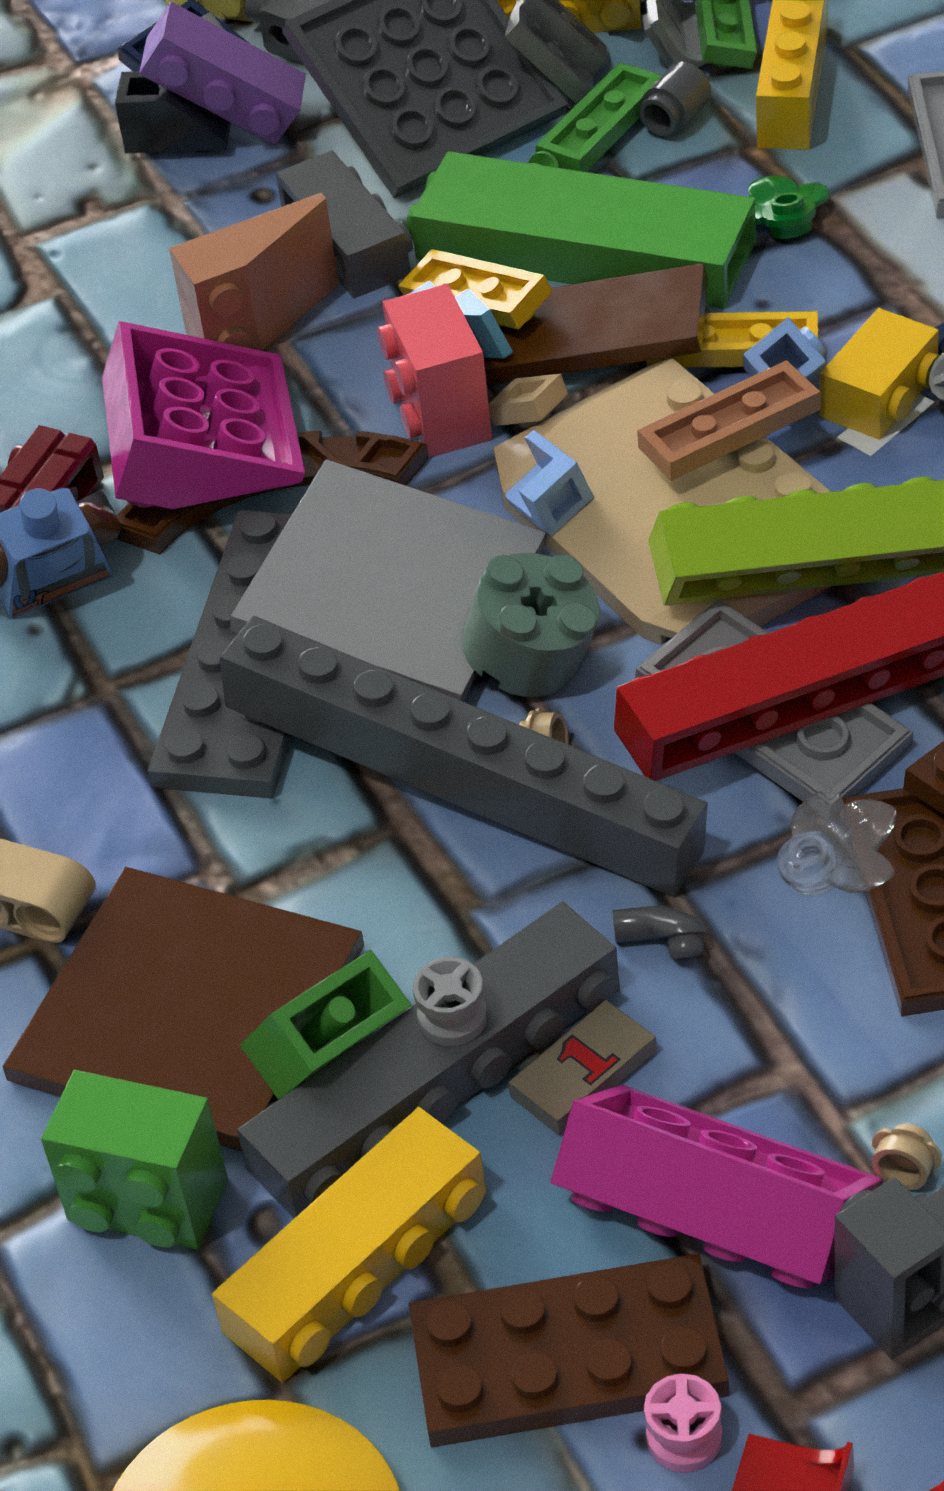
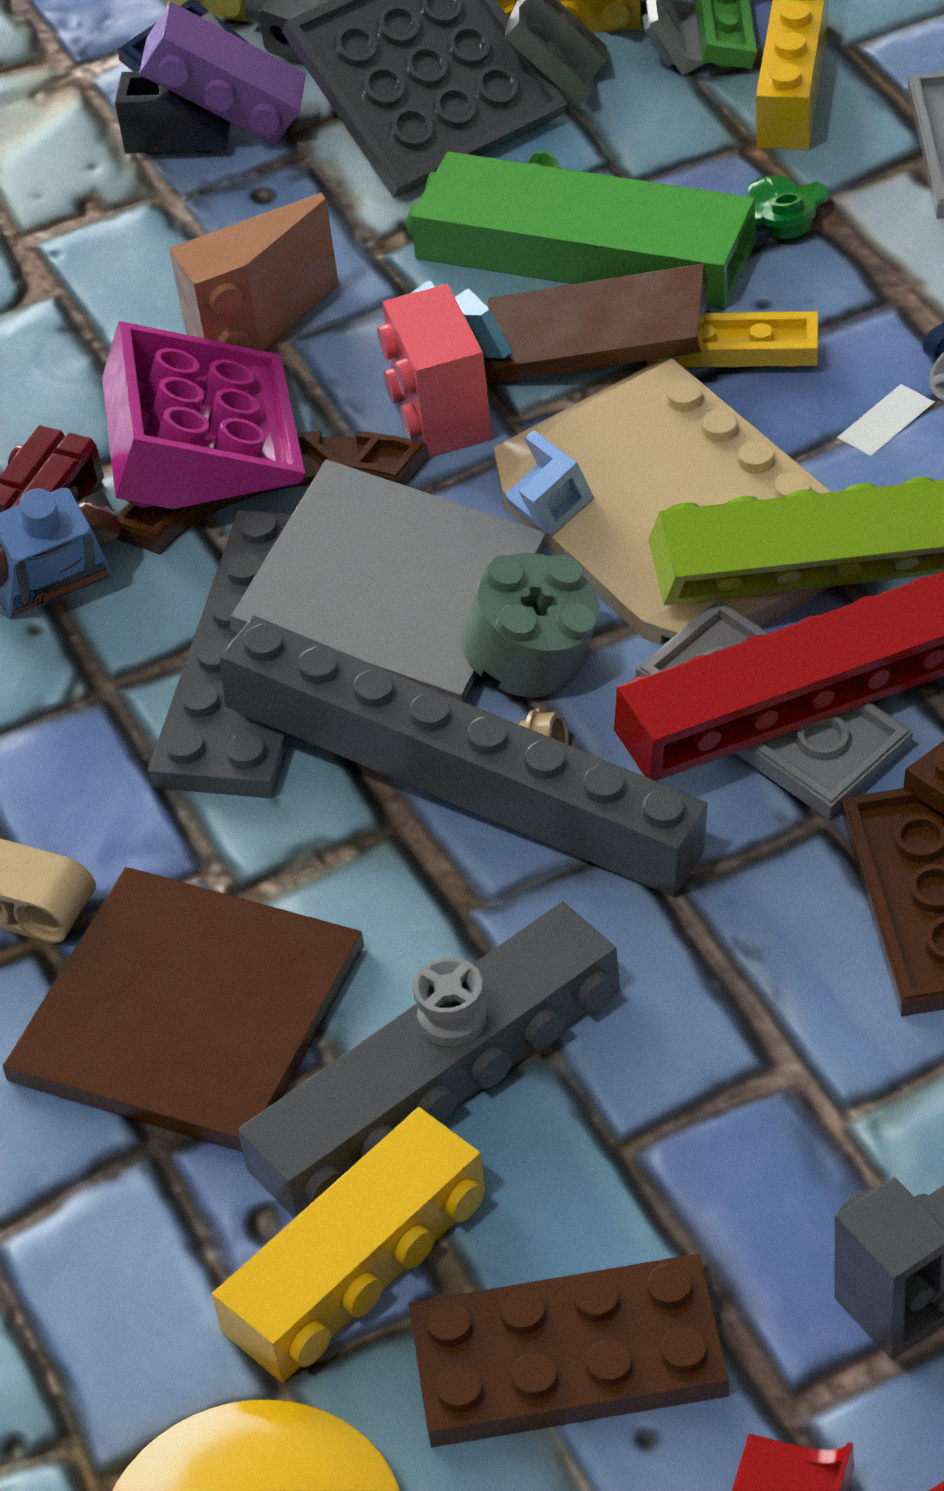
bright green brick [41,1070,229,1250] -> none
bright green brick [239,949,412,1100] -> none
dark grey brick [276,150,413,299] -> none
yellow plate [398,249,553,330] -> none
tan plate [489,374,568,428] -> none
dark tan tile [508,1000,657,1136] -> none
bright green plate [535,62,661,172] -> none
dark pink slope [550,1084,883,1288] -> none
dark grey arm [612,905,706,960] -> none
nougat plate [637,360,821,481] -> none
dark grey brick [639,62,711,136] -> none
bright pink wheel [644,1373,723,1473] -> none
light blue brick [743,317,827,384] -> none
clear plate [777,788,898,895] -> none
yellow brick [819,308,940,440] -> none
tan plate [872,1123,942,1190] -> none

